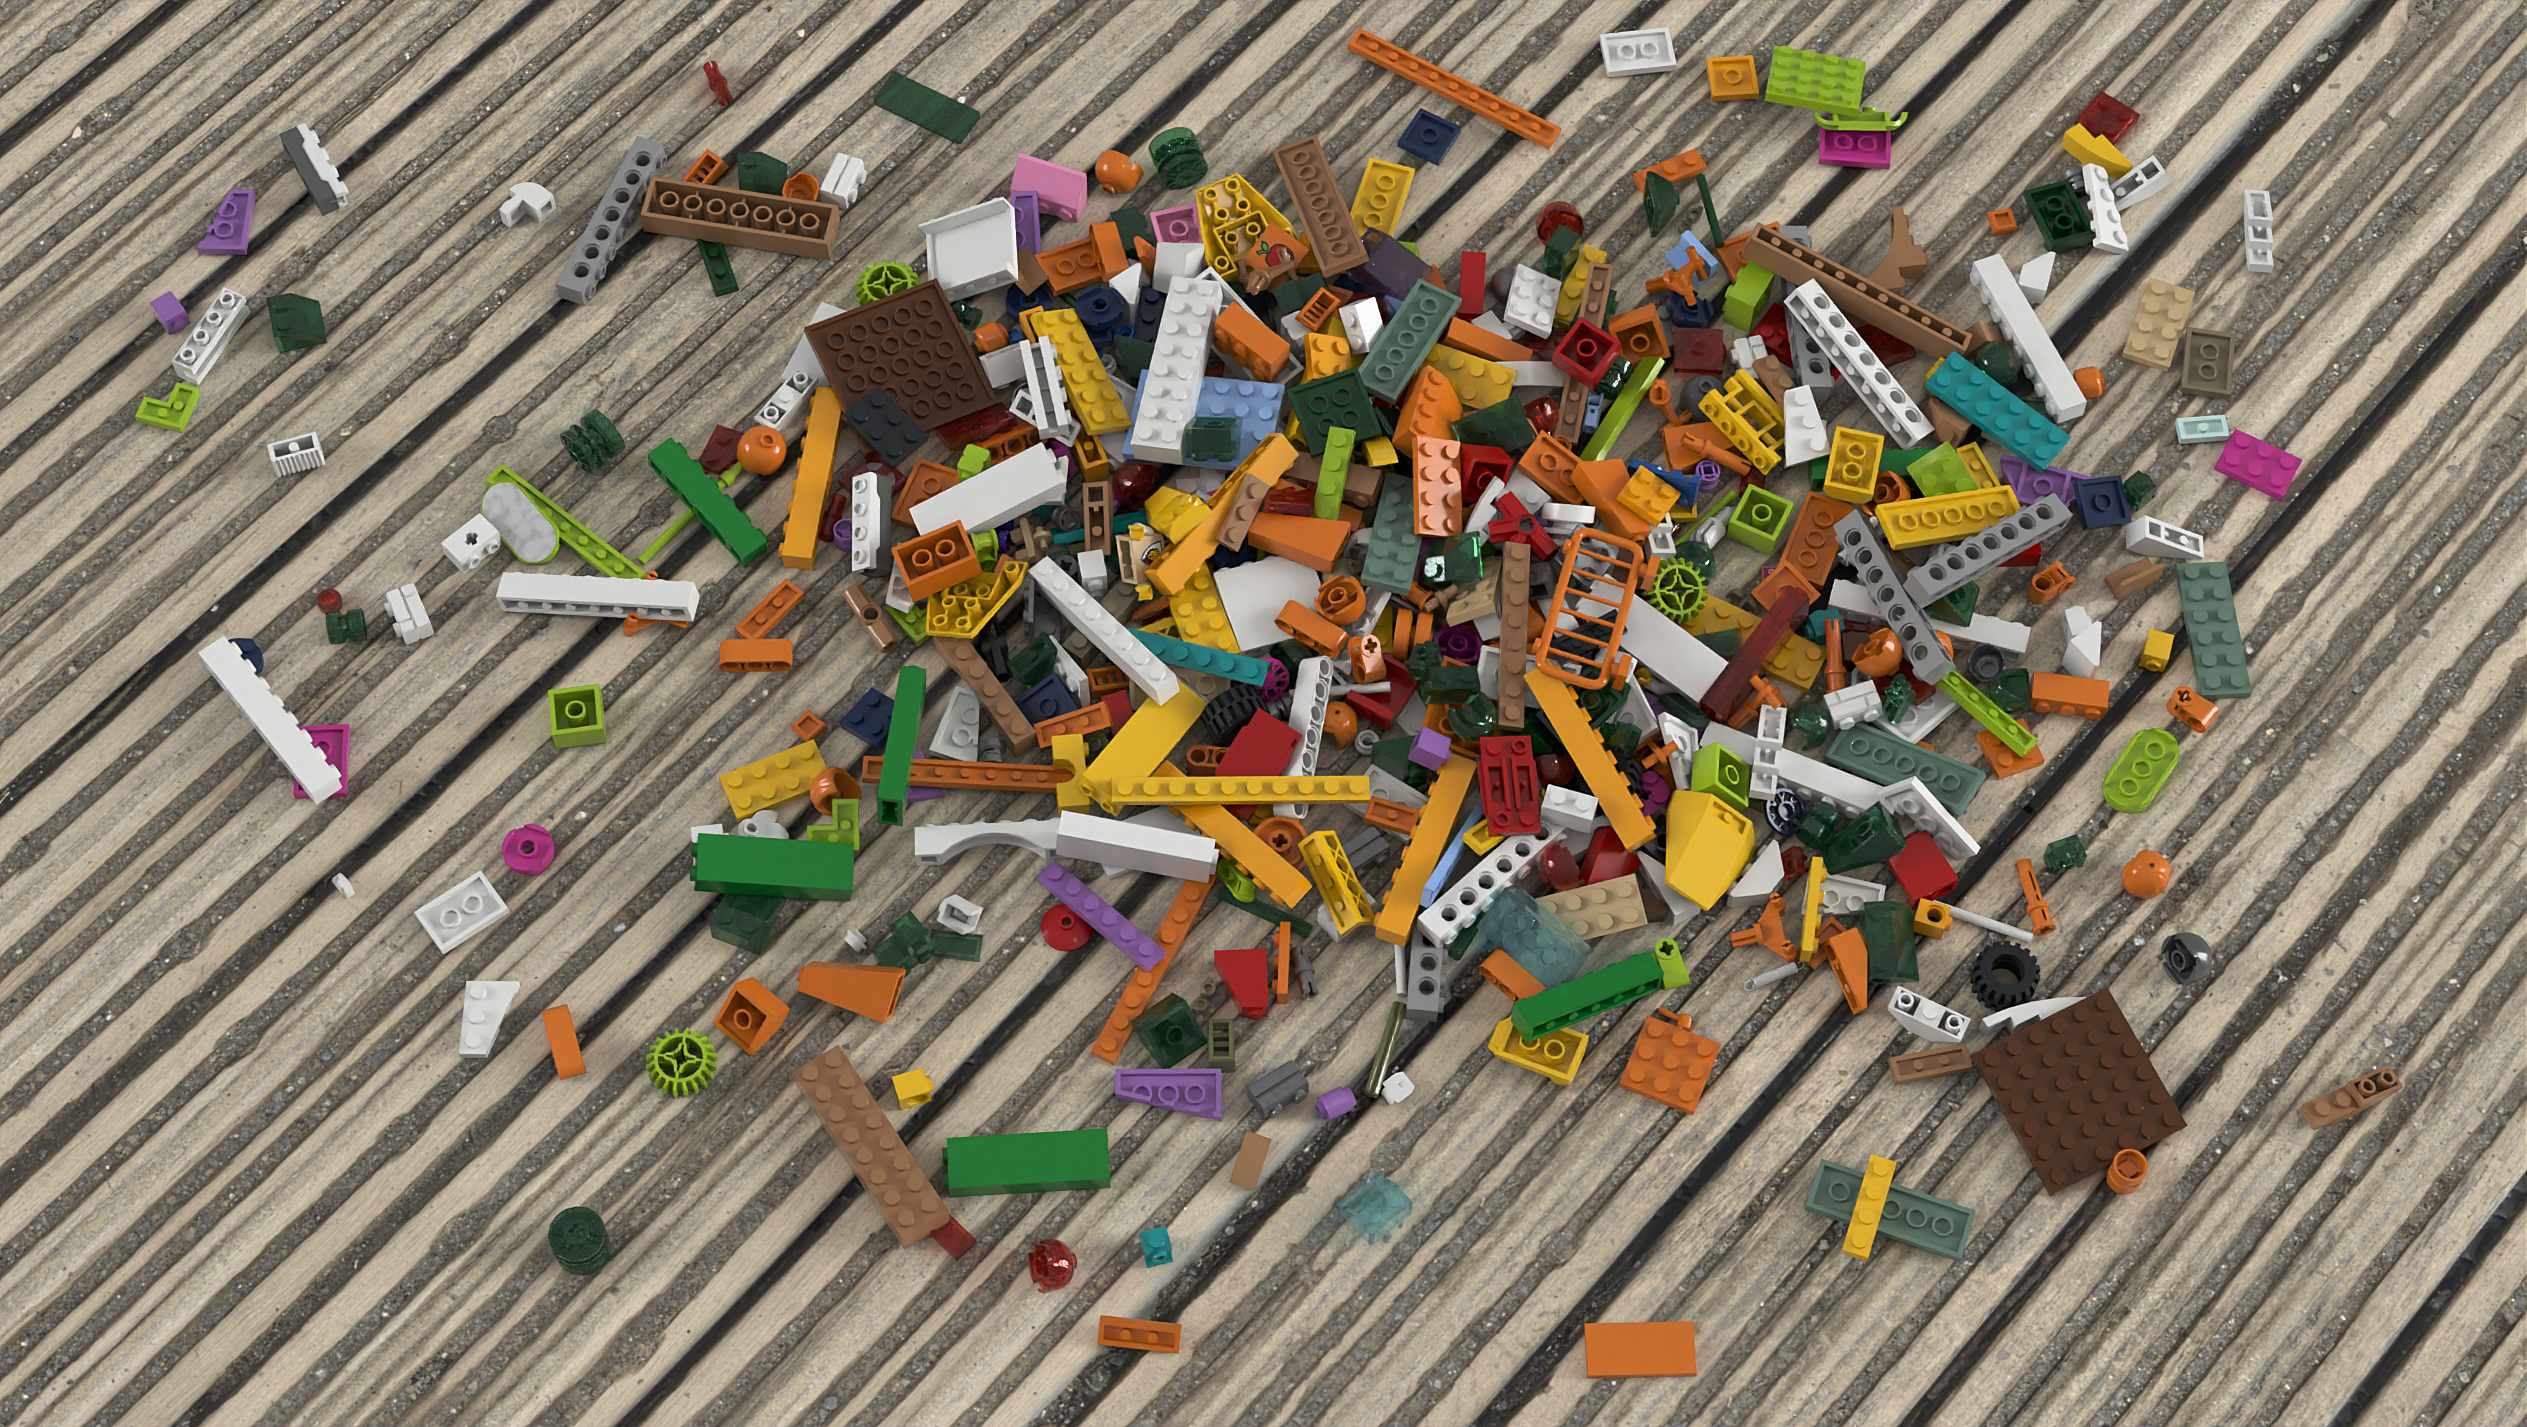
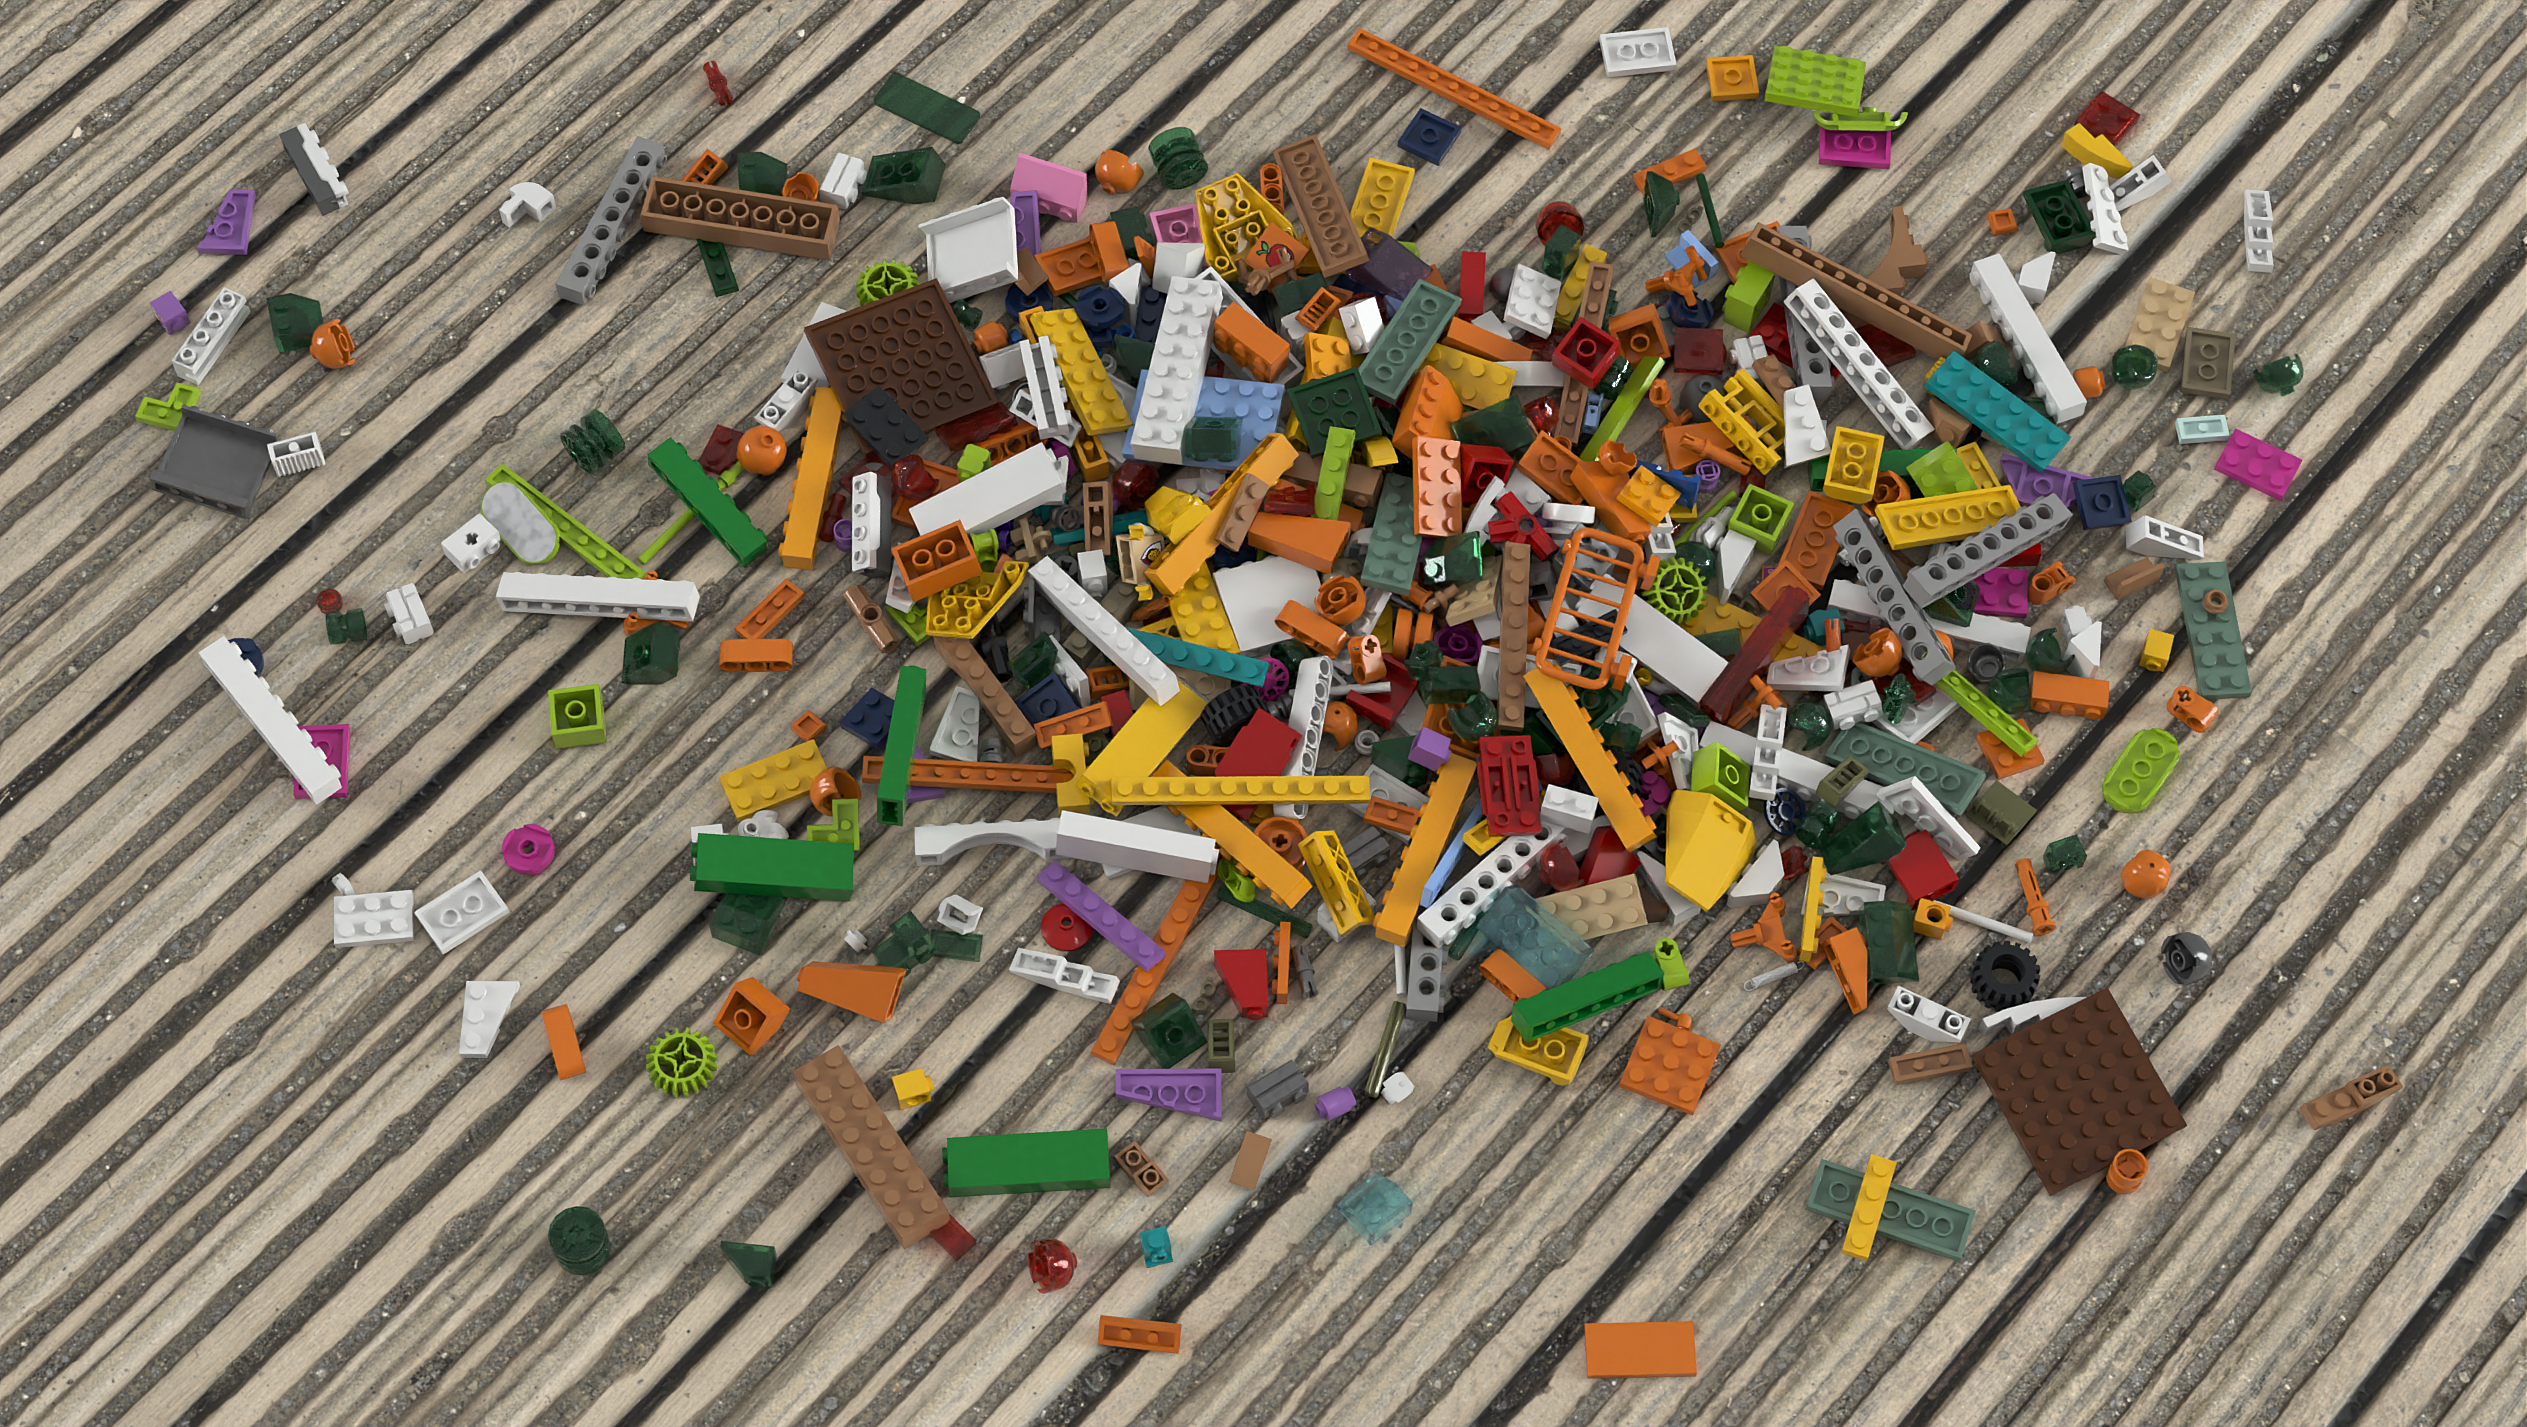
none -> flat silver panel [150,405,278,519]
none -> orange cylinder [310,319,355,369]
none -> white plate [334,890,414,948]
none -> clear green slope [621,622,680,685]
none -> clear green slope [720,1241,777,1288]
none -> clear green slope [861,147,946,204]
none -> clear red piece [891,454,939,501]
none -> white slope [1009,948,1120,1004]
none -> medium nougat slope [1113,1141,1169,1197]
none -> orange beam [1260,163,1284,216]
none -> orange hair [1598,440,1637,475]
none -> white slope [1715,529,1757,605]
none -> white wing [1766,644,1850,692]
none -> olive slope [1816,756,1870,808]
none -> dark pink plate [1951,568,2028,618]
none -> olive hinge [1966,780,2037,846]
none -> clear green piece [2025,627,2075,674]
none -> clear green piece [2111,344,2158,390]
none -> medium nougat plate [2203,590,2229,614]
none -> clear green cylinder [2253,353,2304,397]

